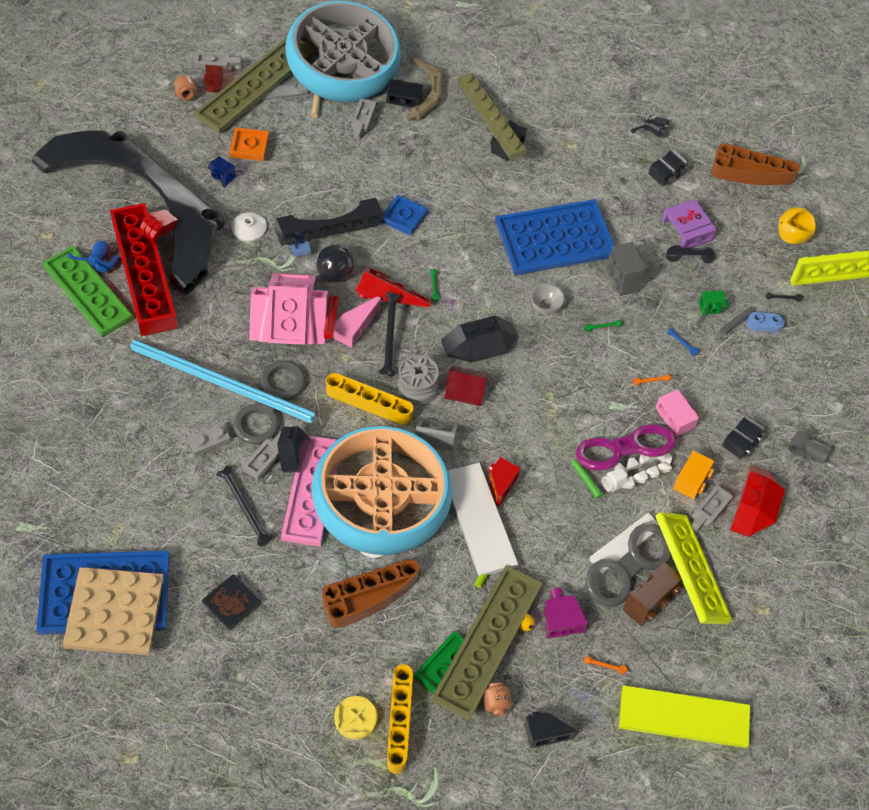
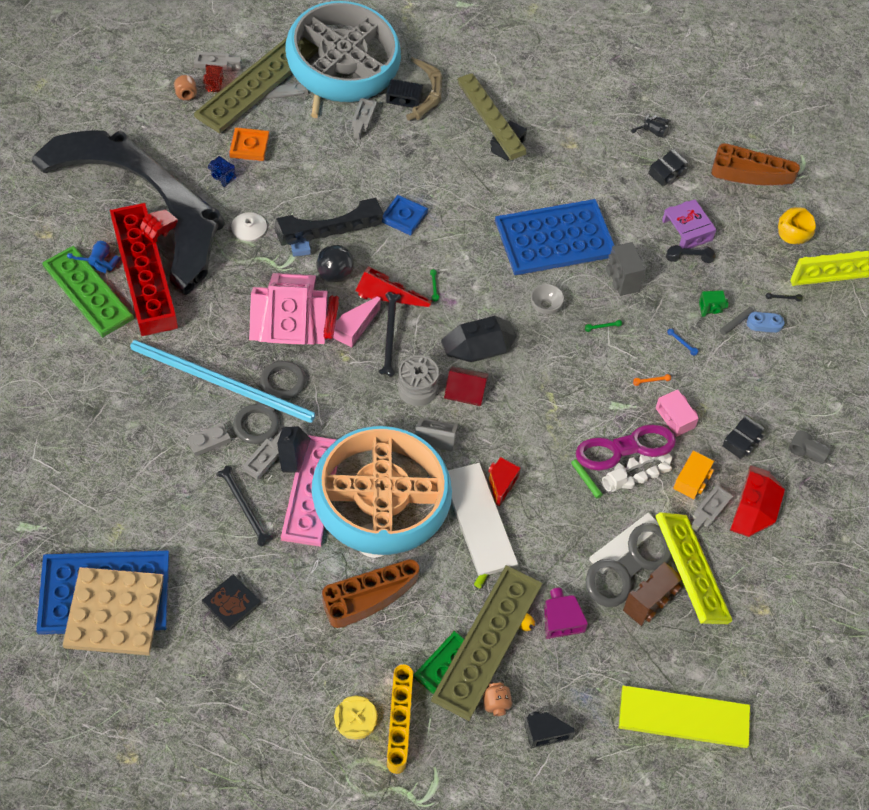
yellow beam [326,373,413,425] -> none
orange hinge [584,656,627,675] -> none

